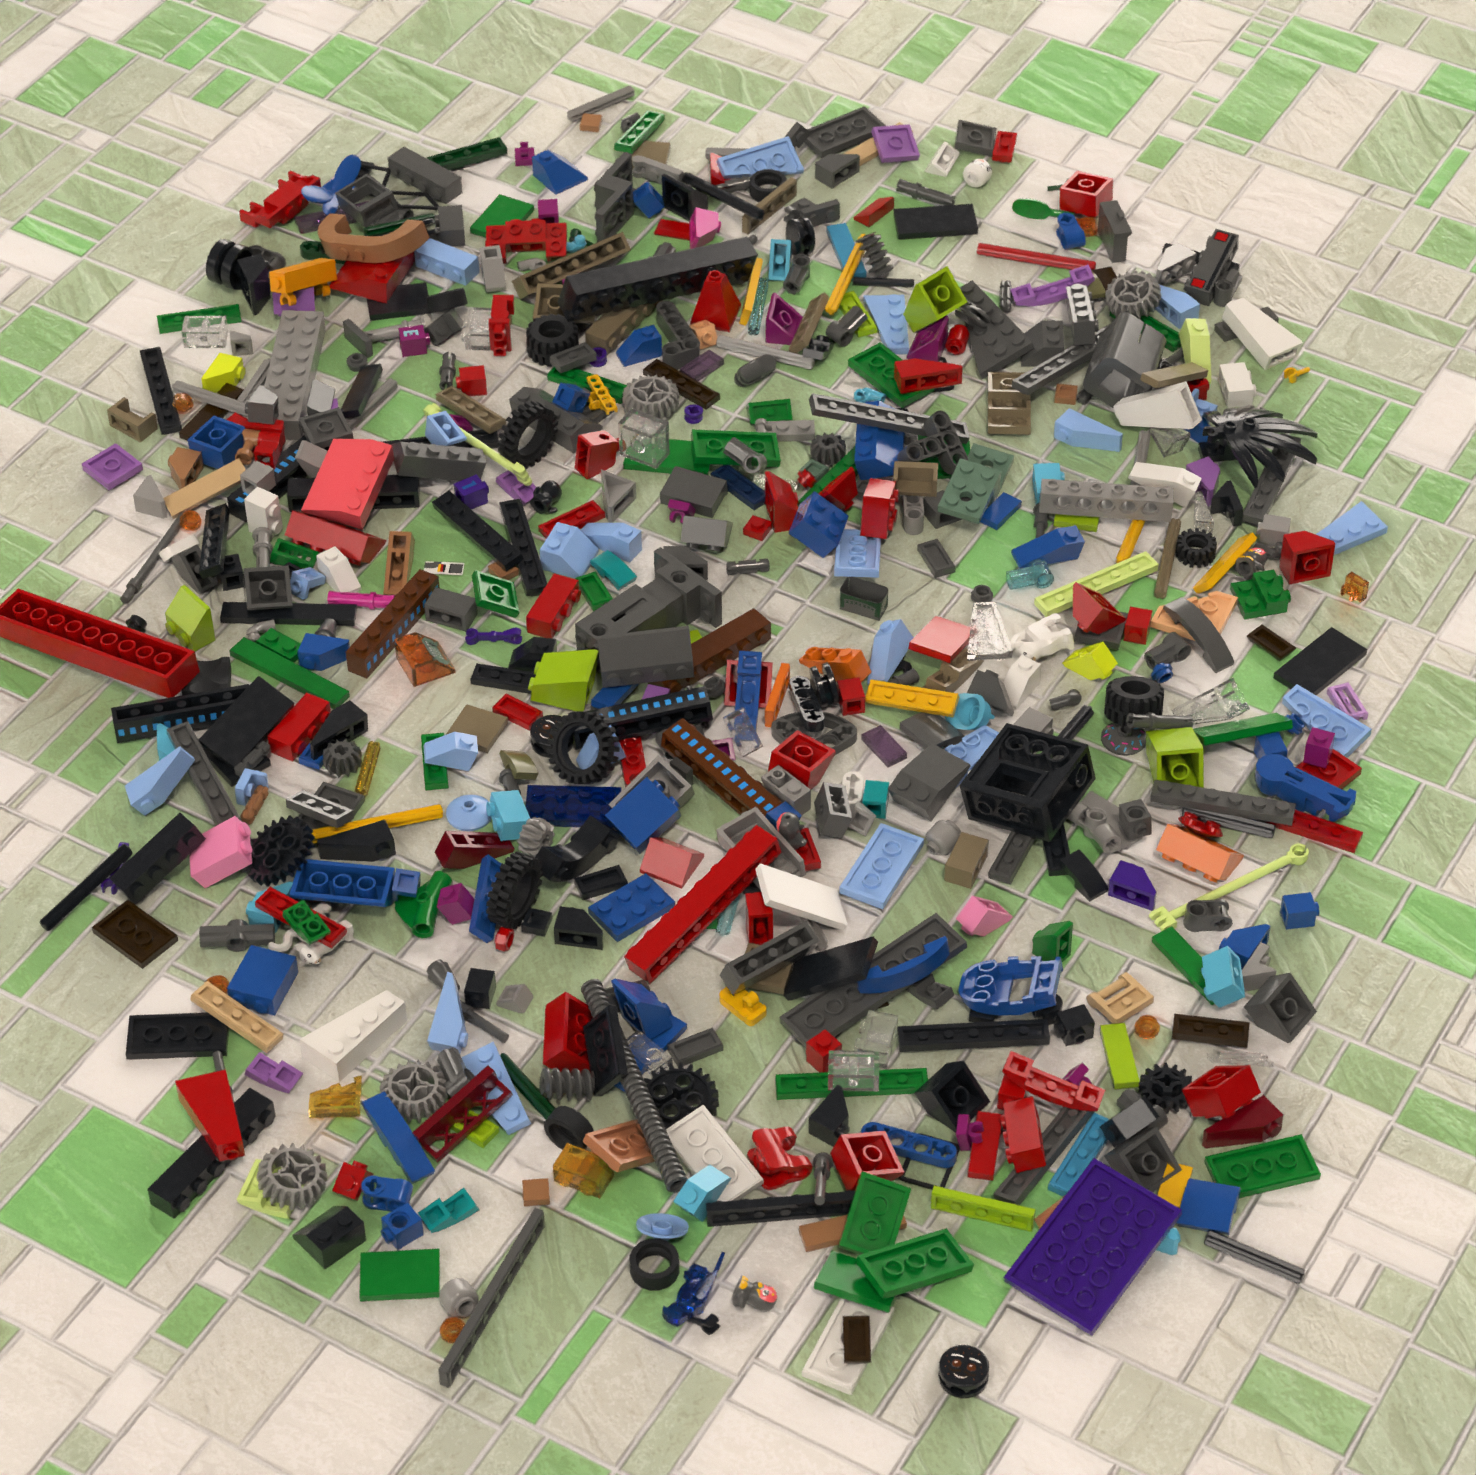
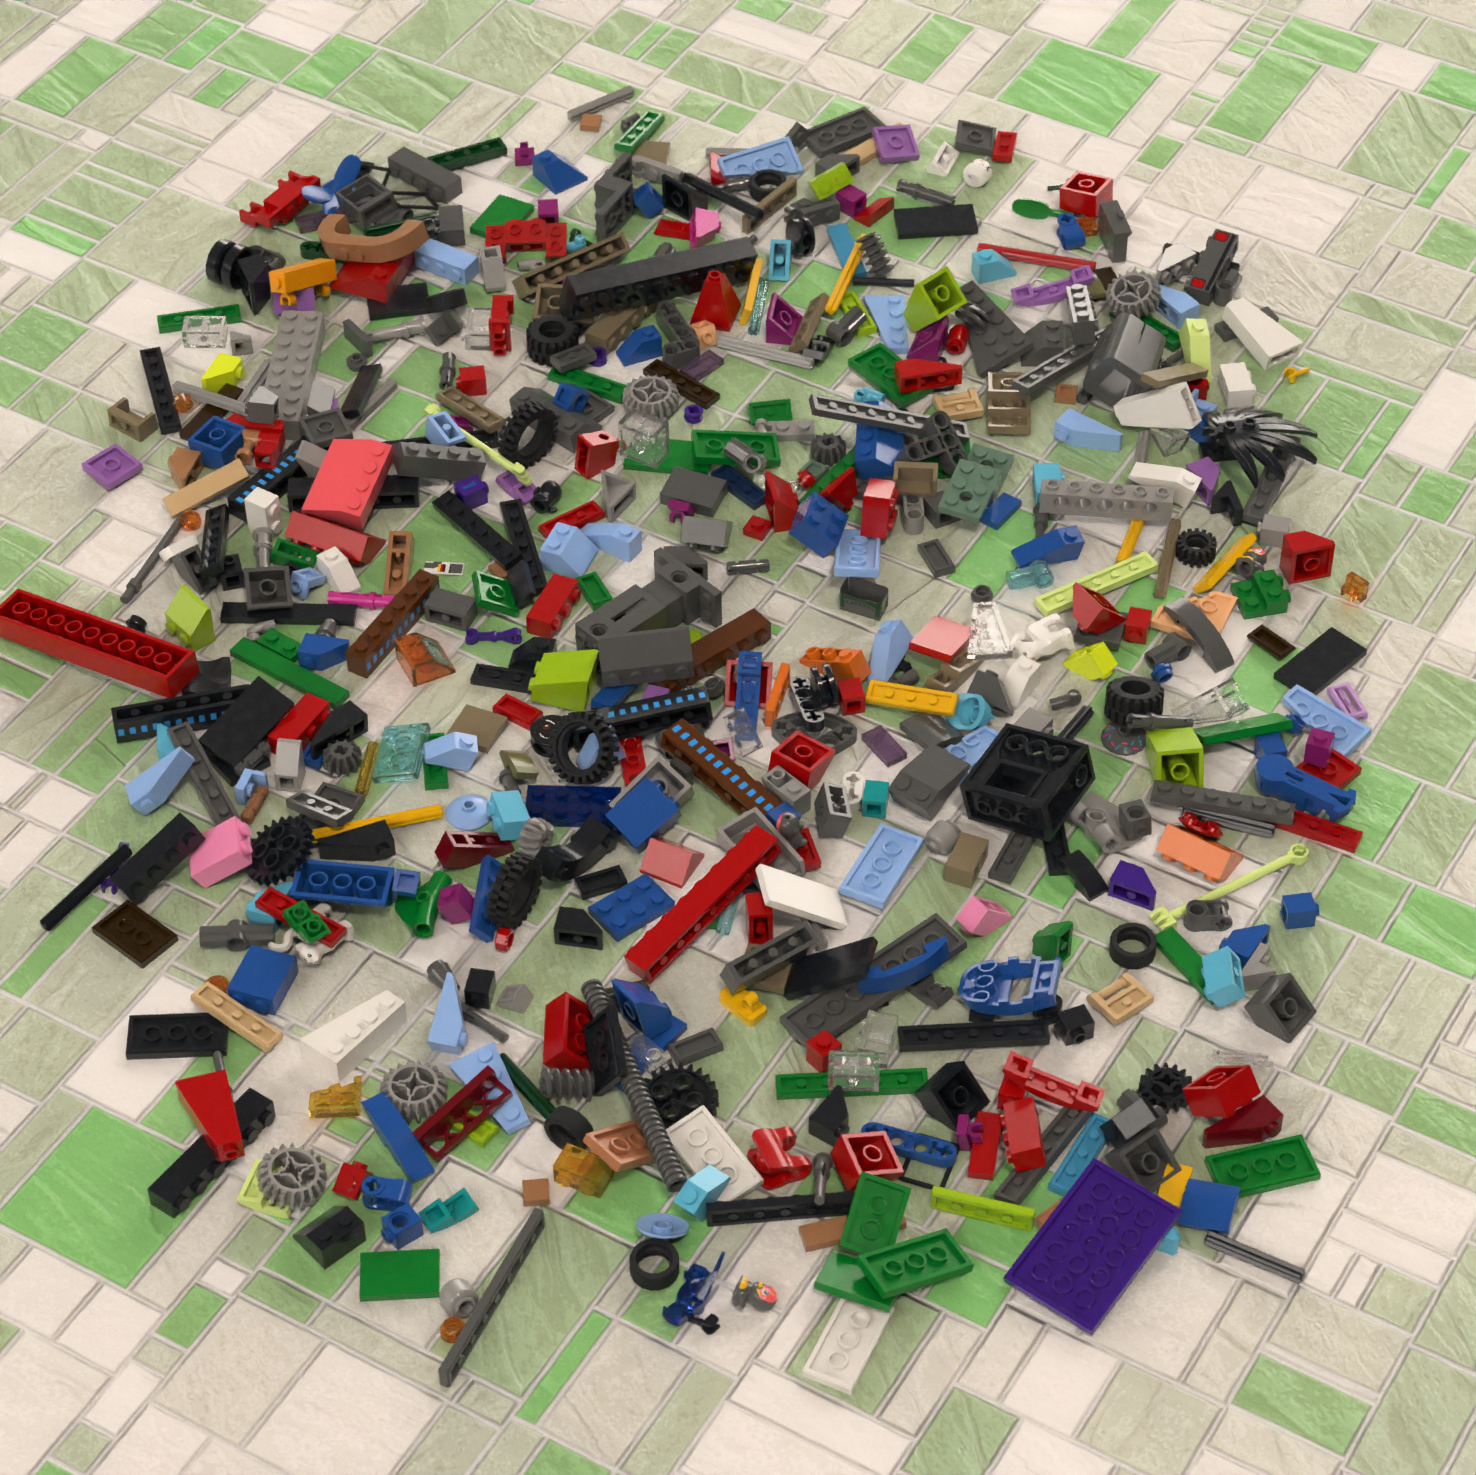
light grey slope [133,475,167,518] -> none
light grey brick [240,461,276,494] -> none
medium lavender slope [244,1052,303,1093] -> none
magenta brick [398,325,430,357] -> none
dark grey piece [437,1047,475,1097] -> none
black plate [521,908,552,936] -> none
yellow piece [587,374,618,415] -> none
teal slope [590,550,637,591] -> none
dark grey arm [734,354,776,387] -> none
dark grey piece [783,254,810,295] -> none
dark brown tile [843,1316,871,1364] -> none
light grey slope [848,801,876,836] -> none
black head [938,1345,989,1398] -> none
dark grey axle [1000,280,1012,312] -> none
lime tile [1053,514,1100,532] -> none
magenta tile [1062,1062,1092,1086] -> none
lime tile [1100,1023,1140,1090] -> none
clear orange plate [1134,1015,1160,1039] -> none
dark brown plate [1172,1013,1250,1048] -> none
clear slope [1194,491,1214,534] -> none
dark grey arm [1253,542,1282,559] -> none
light blue wing [1316,501,1388,555] -> none
none -> light grey slope [274,738,306,792]
none -> clear light blue plate [372,723,431,784]
none -> black tile [507,560,536,608]
none -> lime brick [807,162,854,200]
none -> magenta brick [835,184,867,218]
none -> tan plate [932,388,984,421]
none -> medium azure slope [971,249,1017,284]
none -> black tyre [1109,923,1157,969]

